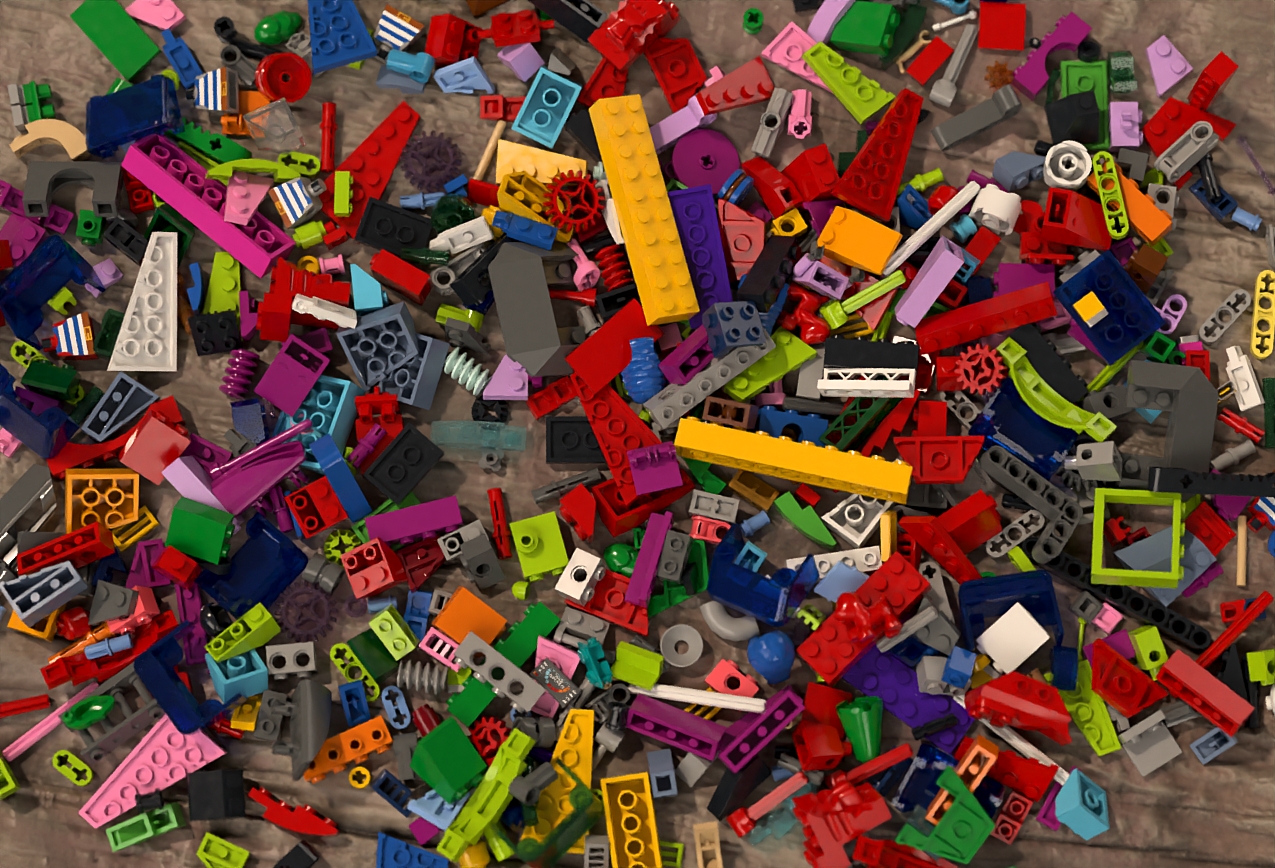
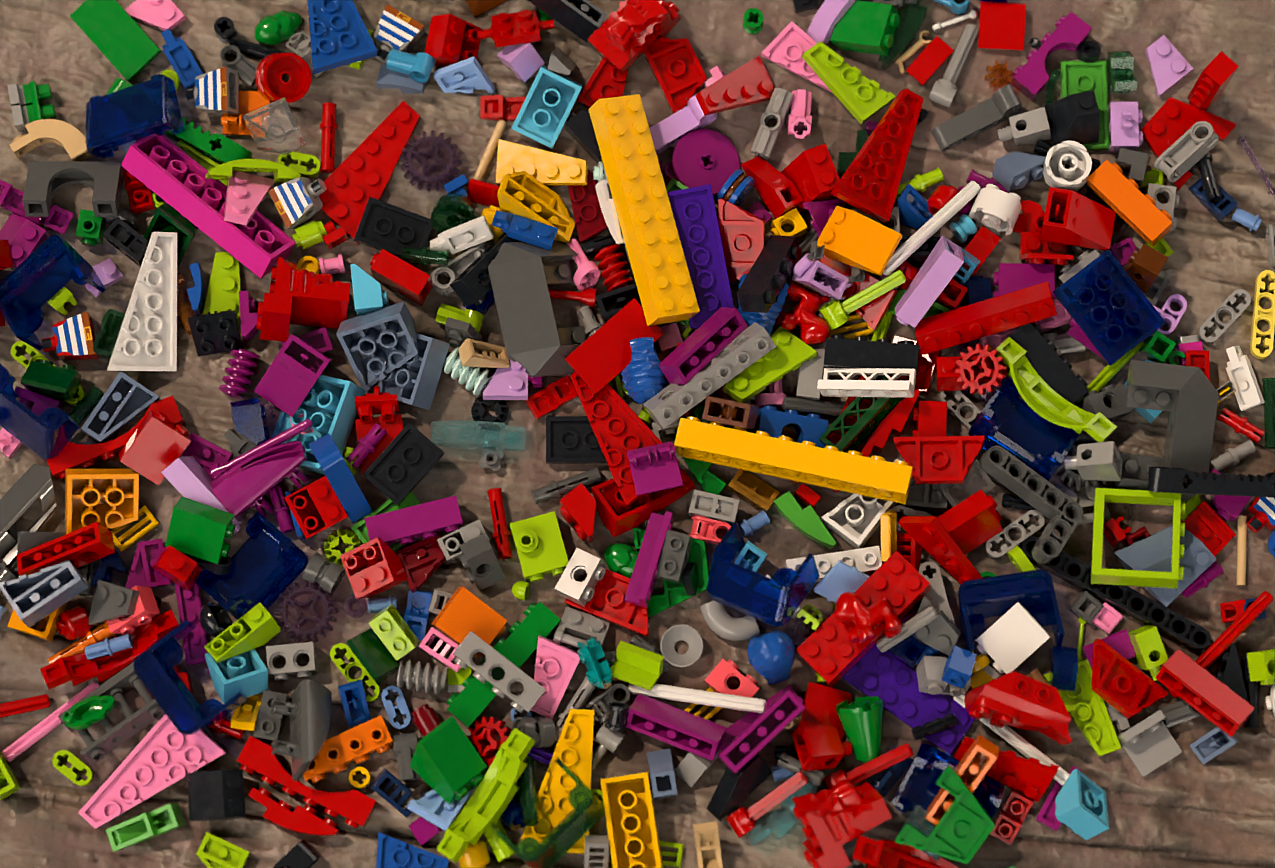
black bush [135,788,164,814] -> none
white hinge [292,293,357,329] -> none
lime piece [334,171,353,217] -> none
medium blue axle [400,191,446,210] -> none
dark grey piece [509,762,558,806] -> none
dark grey tile [530,657,581,708] -> none
red gear [543,170,605,233] -> none
dark blue bracket [702,301,766,358] -> none
yellow piece [1072,291,1109,328] -> none
lime beam [1093,151,1129,240] -> none
none -> red arch [237,736,378,829]
none -> tan slope [458,338,510,368]
none -> light grey torso [997,107,1051,146]

